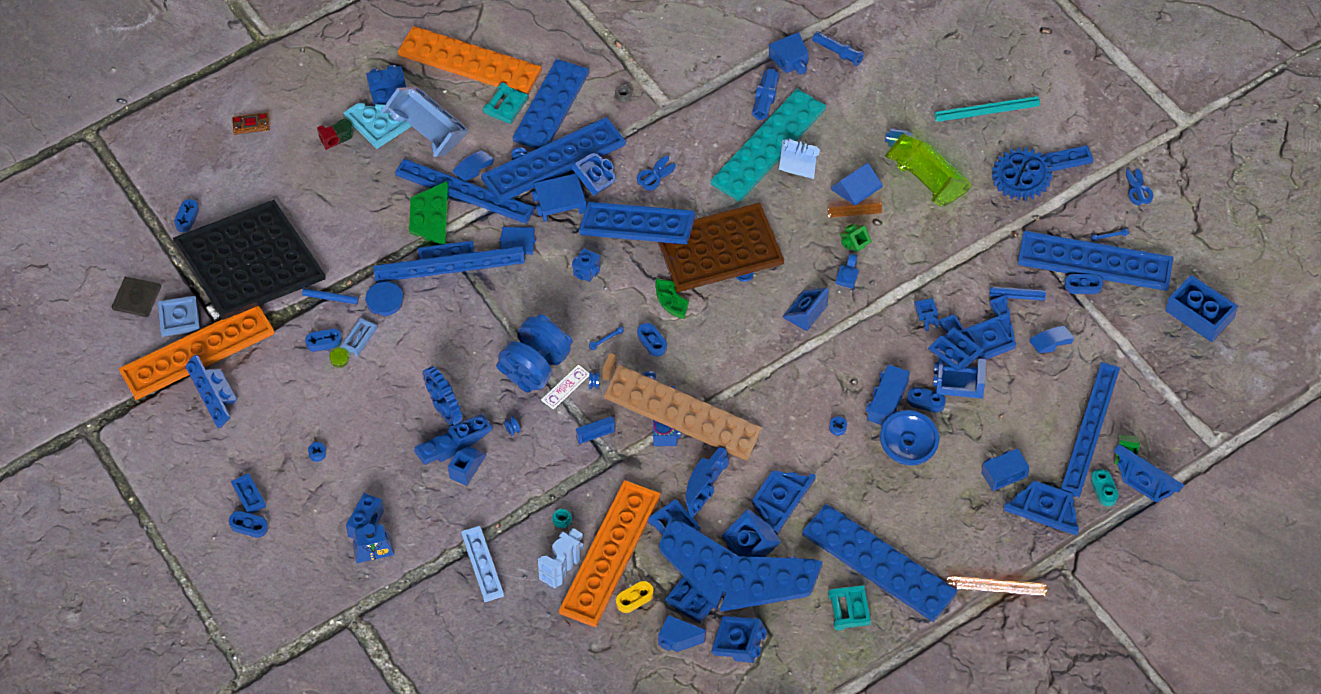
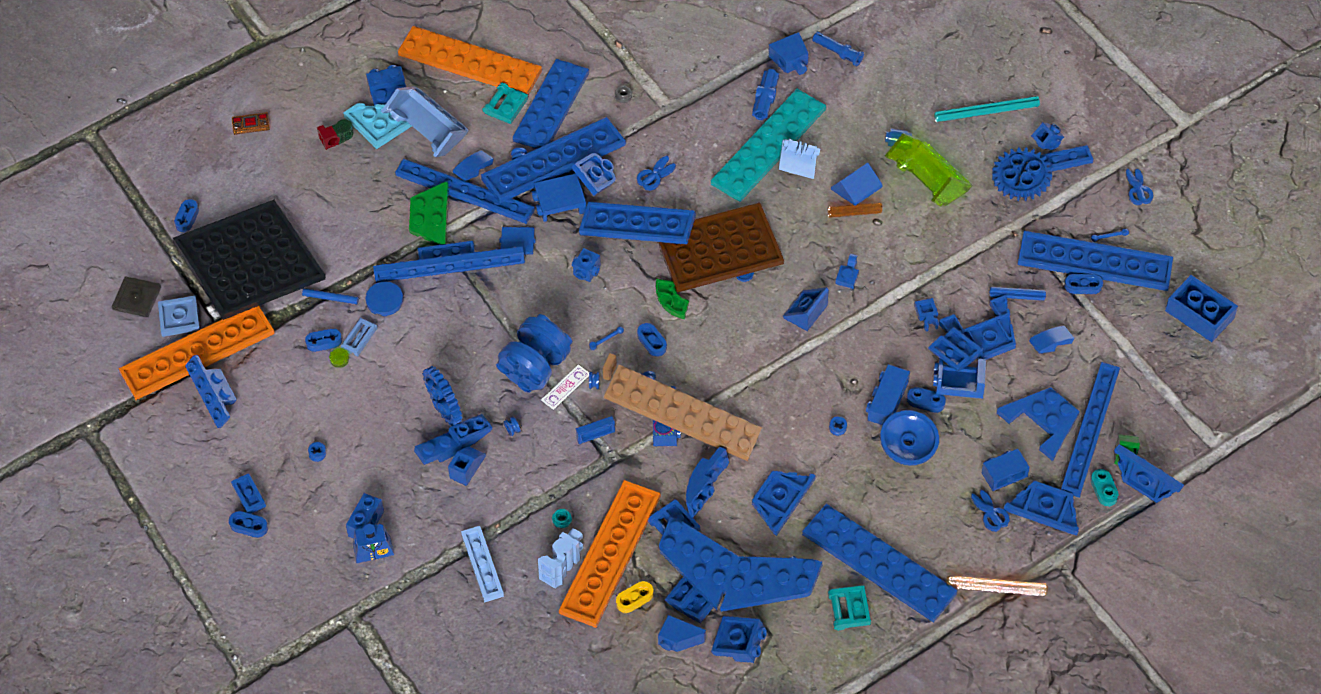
blue slope [722,510,781,557] -> none
green brick [839,223,872,252] -> none
none -> blue piece [971,490,1010,532]
none -> blue wing [997,387,1080,461]
none -> blue brick [1031,122,1064,150]

